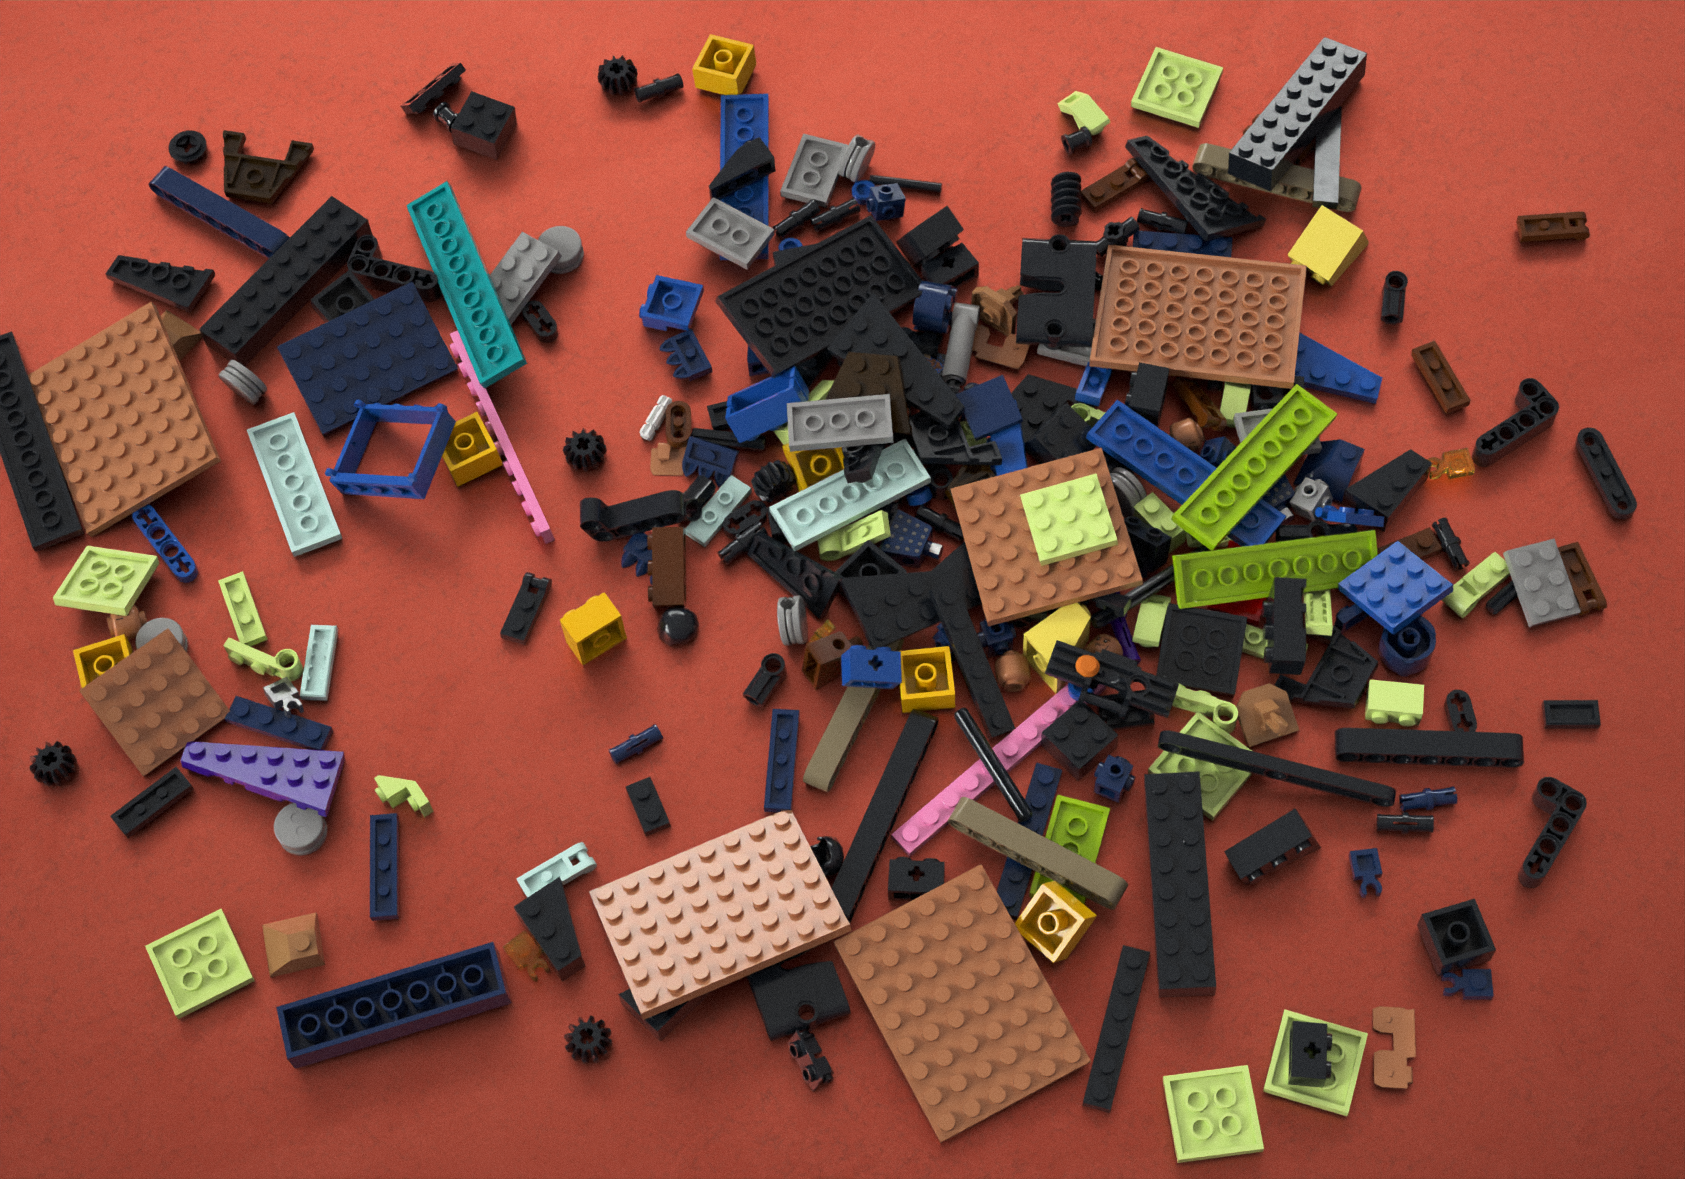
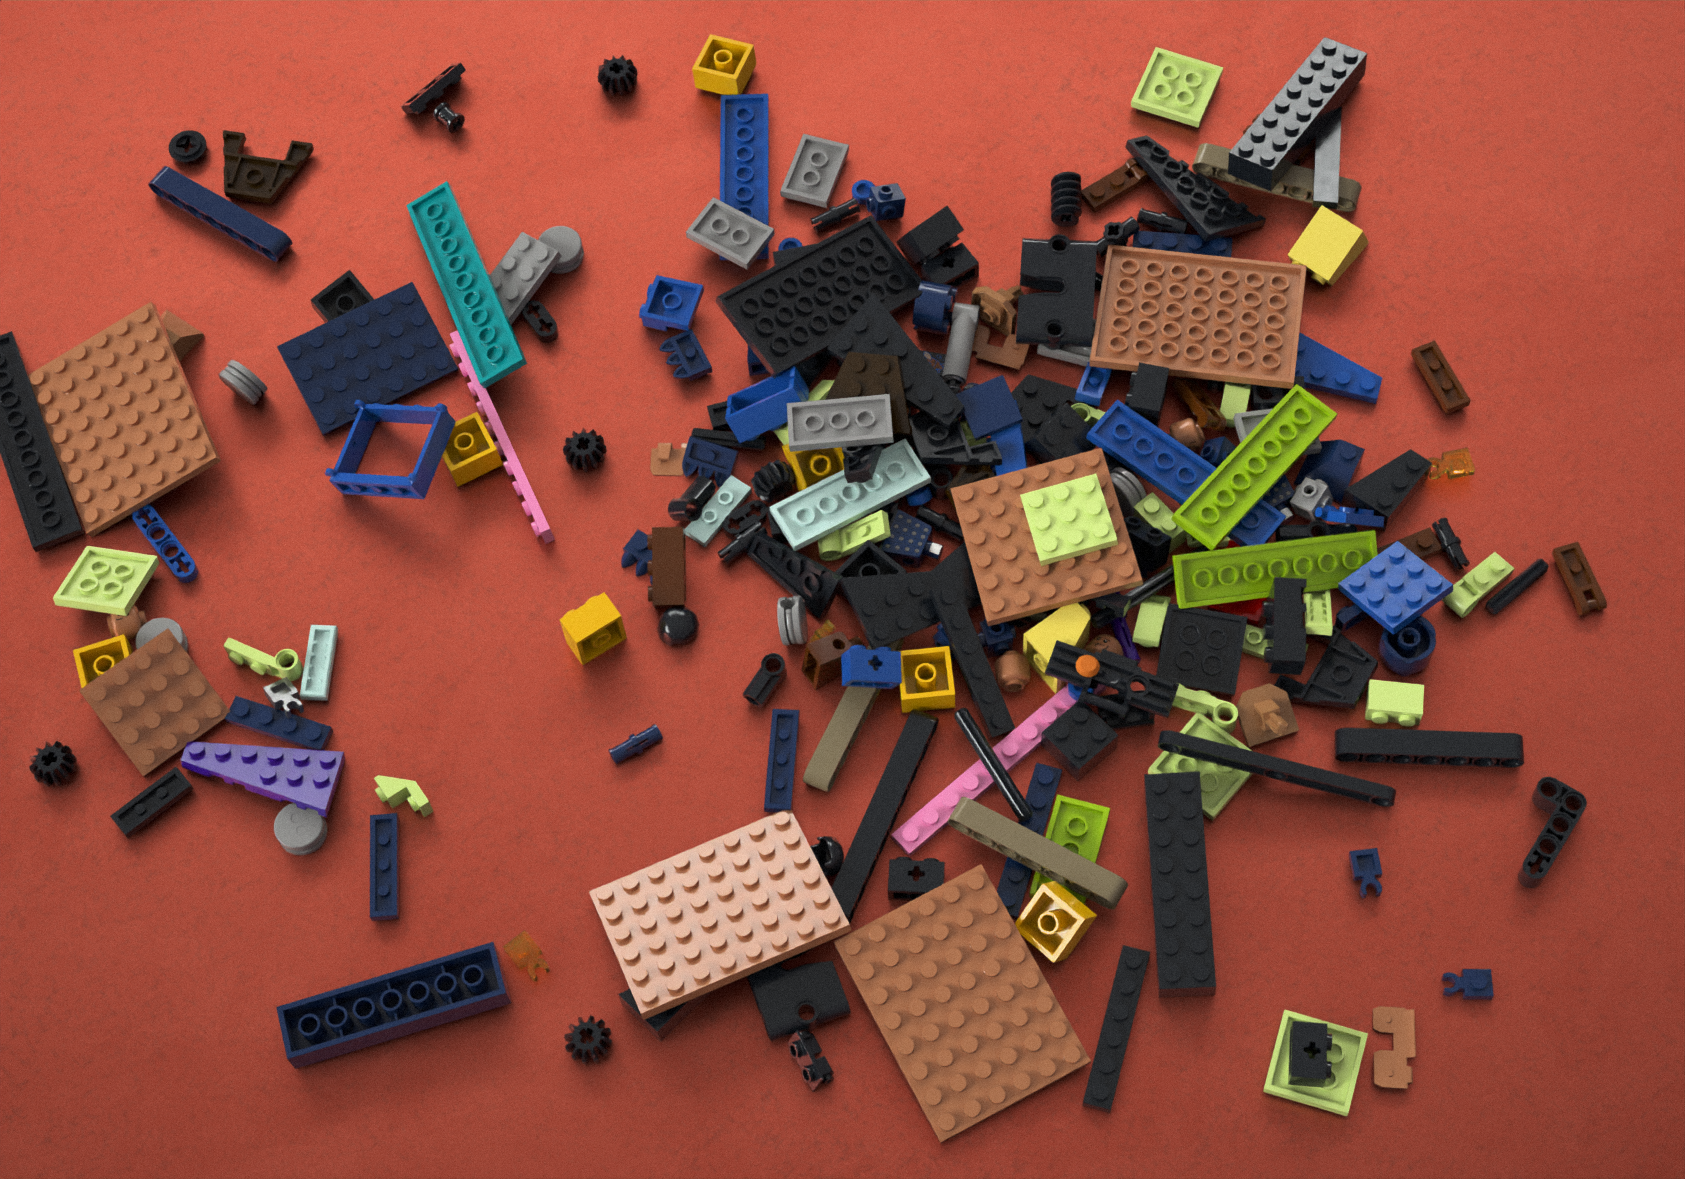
black wing [105,255,215,312] -> none
yellowish green plate [145,909,255,1019] -> none
black brick [199,196,373,366] -> none
yellowish green plate [218,571,268,646] -> none
light aqua plate [247,412,342,557] -> none
medium nougat slope [262,912,325,977] -> none
black beam [347,235,442,302] -> none
black brick [451,91,517,160] -> none
black plate [500,572,552,645] -> none
black wedge [514,876,585,982] -> none
light aqua plate [516,842,597,898] -> none
black beam [580,490,685,542] -> none
black plate [625,777,671,836] -> none
black pin [634,73,684,103] -> none
white axle [639,395,672,441] -> none
reddish brown plate [666,401,691,448] -> none
black slope [709,137,776,200] -> none
black pin [773,199,821,240] -> none
light grey head [838,134,876,183] -> none
black bar [869,175,942,193] -> none
black plate [901,327,943,356] -> none
yellowish green slope [1057,91,1110,135] -> none
black bush [1061,126,1093,155] -> none
dark blue brick [1094,755,1136,803] -> none
yellowish green plate [1162,1065,1264,1163] -> none
black wedge [1224,809,1321,884] -> none
black pin [1376,812,1434,834] -> none
black piece [1380,271,1408,325] -> none
dark blue pin [1399,786,1457,812] -> none
black brick [1417,899,1496,976] -> none
black beam [1444,689,1477,732] -> none
black beam [1472,378,1559,467] -> none
light grey plate [1503,539,1581,627] -> none
reddish brown plate [1516,212,1590,242] -> none
black tile [1542,700,1601,729] -> none
black plate [1575,428,1637,519] -> none

